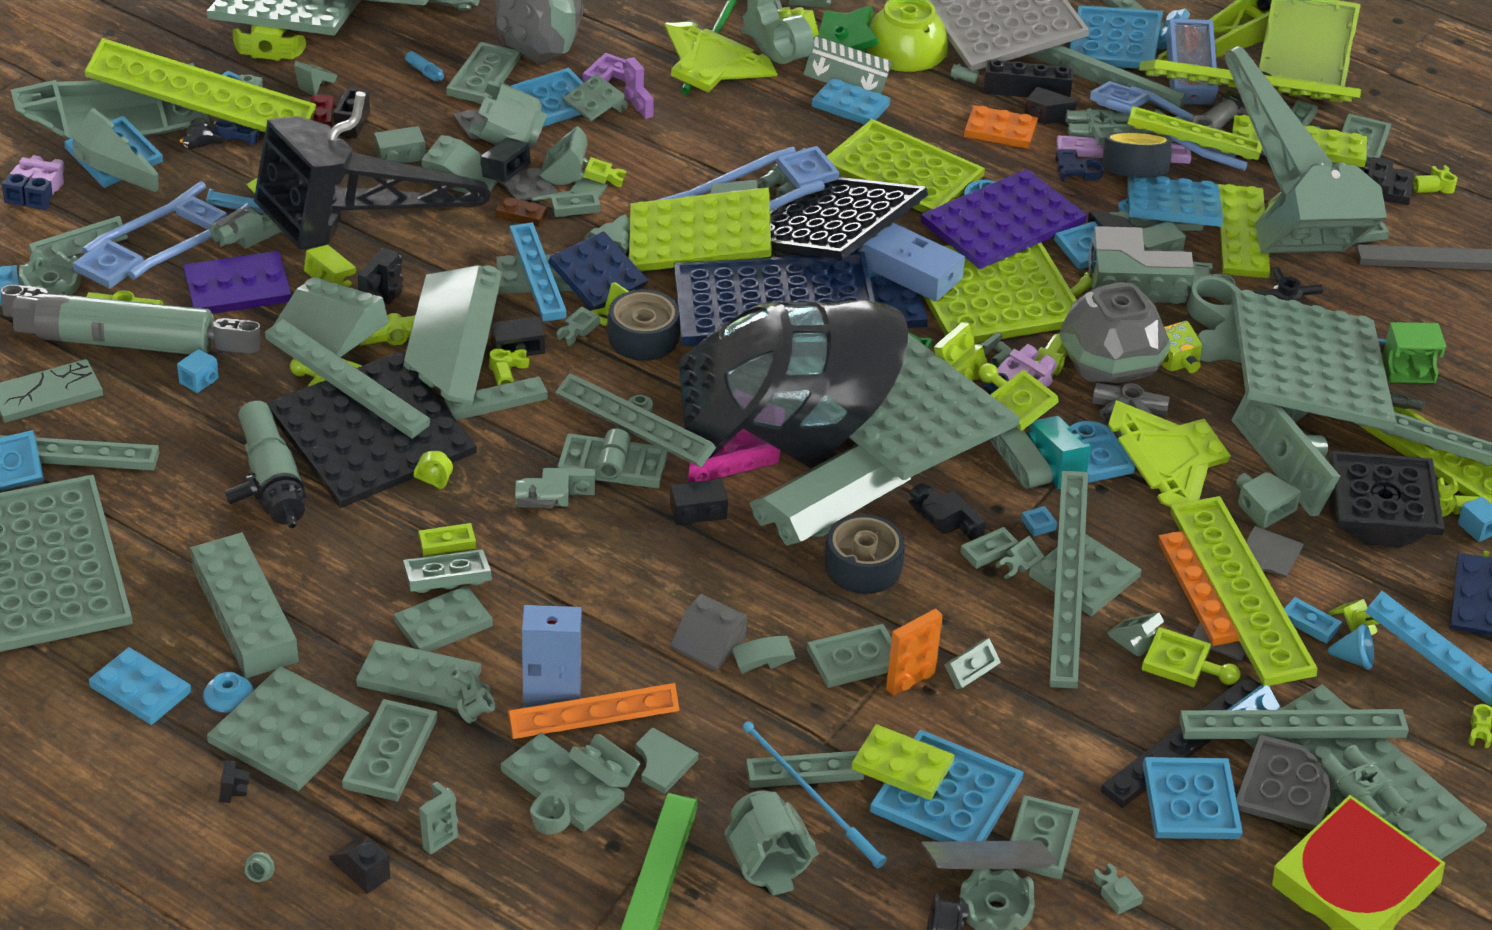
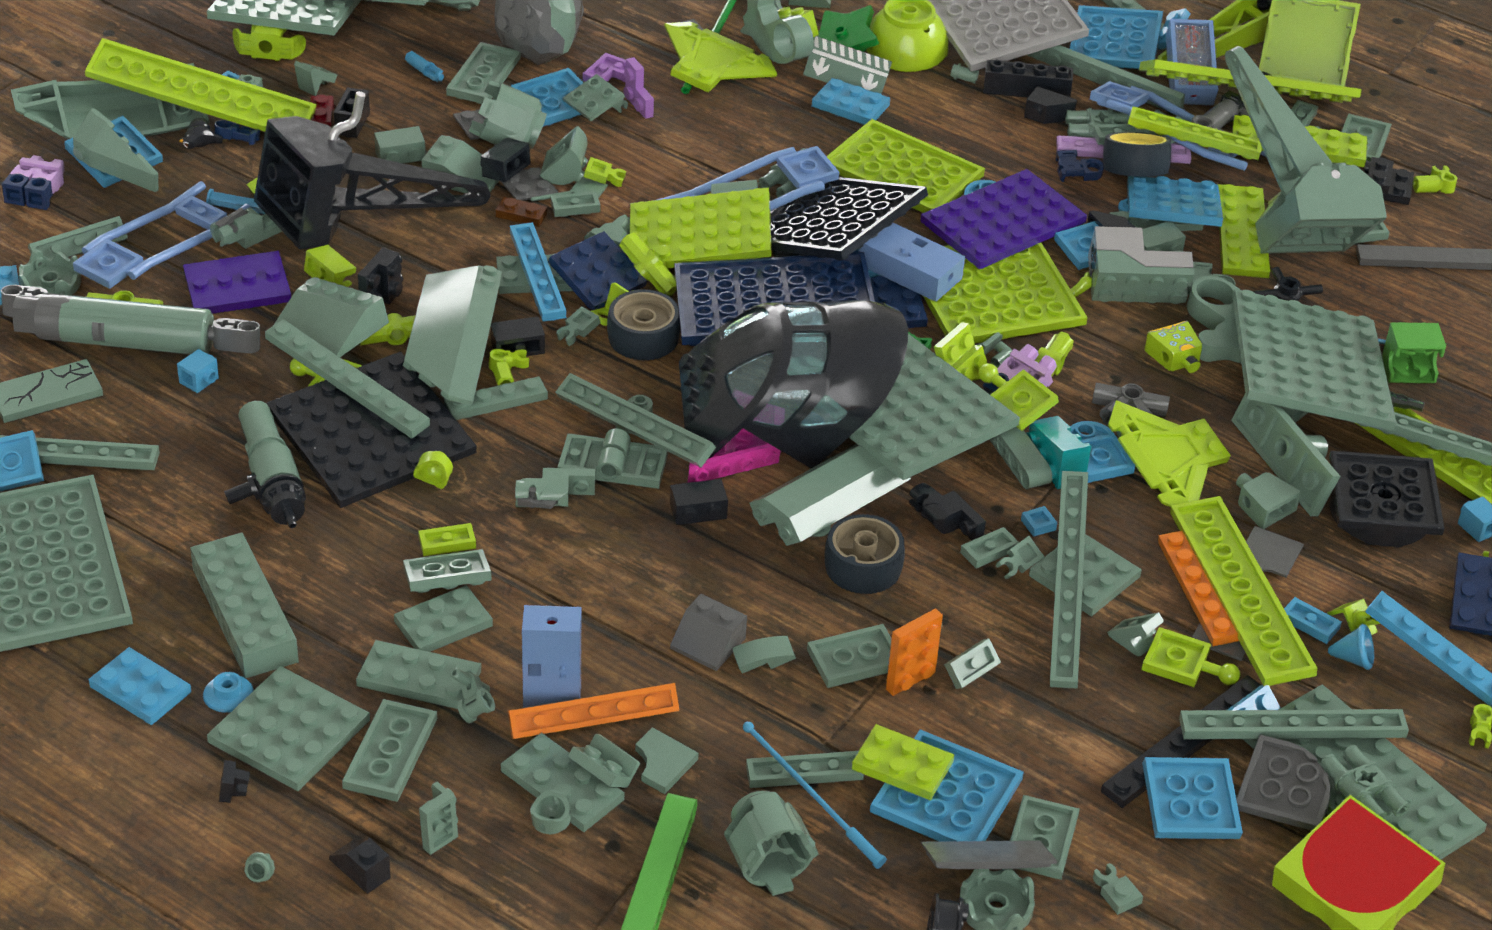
orange plate [964,105,1038,149] -> none
dark grey rock [1060,282,1171,385] -> none
lime bar [1437,478,1480,516] -> none
none -> lime piece [619,231,677,296]

